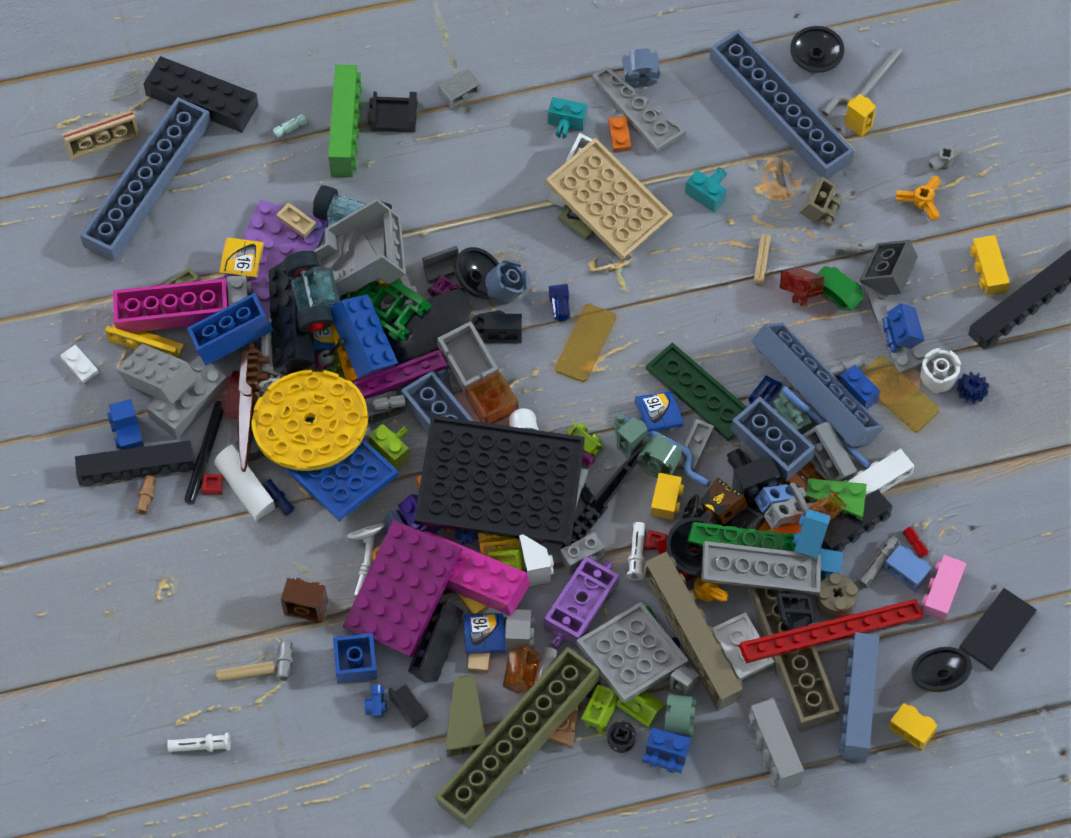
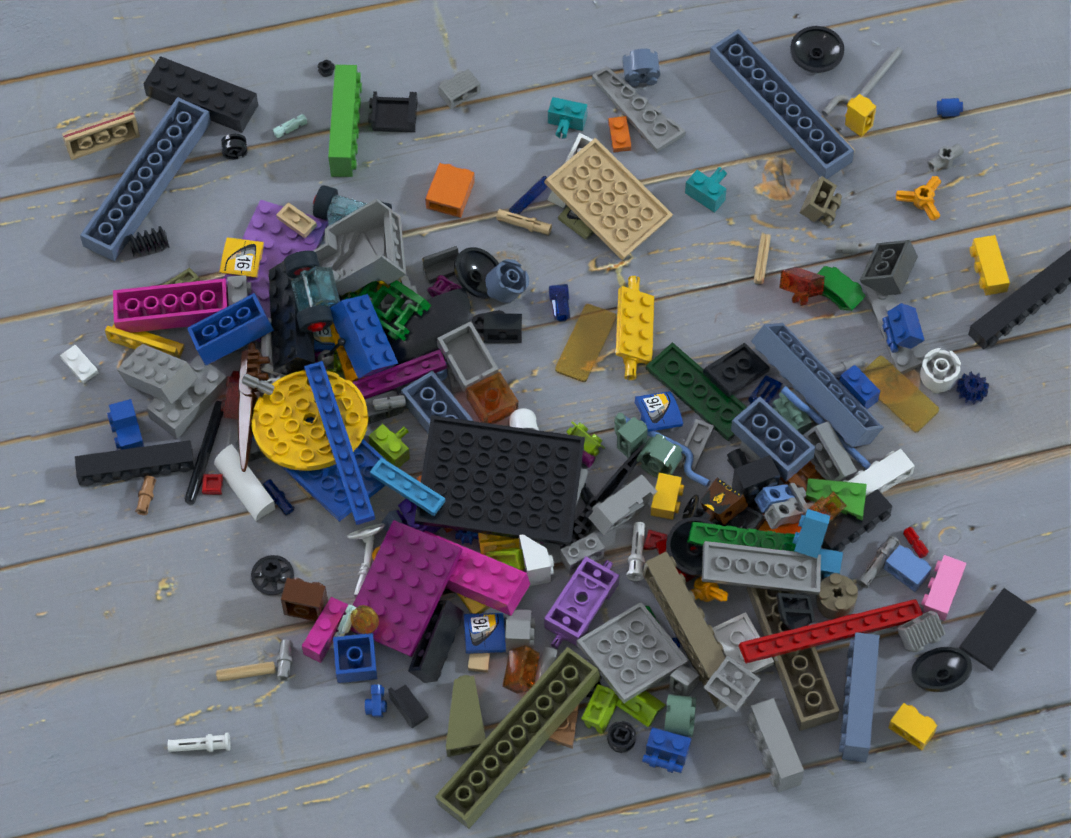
none -> black piece [129,226,170,257]
none -> black wheel [221,134,248,160]
none -> light grey piece [242,374,274,395]
none -> black wheel [251,555,294,595]
none -> dark pink brick [302,597,348,663]
none -> blue plate [304,361,375,525]
none -> black plate [317,60,335,77]
none -> light aqua axle [333,605,358,637]
none -> clear yellow plate [350,605,379,634]
none -> dark azure plate [370,457,445,516]
none -> orange brick [425,163,475,218]
none -> tan pin [496,209,552,236]
none -> clear blue axle [509,176,548,215]
none -> light grey wedge [589,475,657,535]
none -> yellow plate [616,276,654,381]
none -> black tile [703,343,770,398]
none -> light grey slope [704,656,761,712]
none -> light grey brick [897,610,946,652]
none -> blue brick [937,98,963,117]

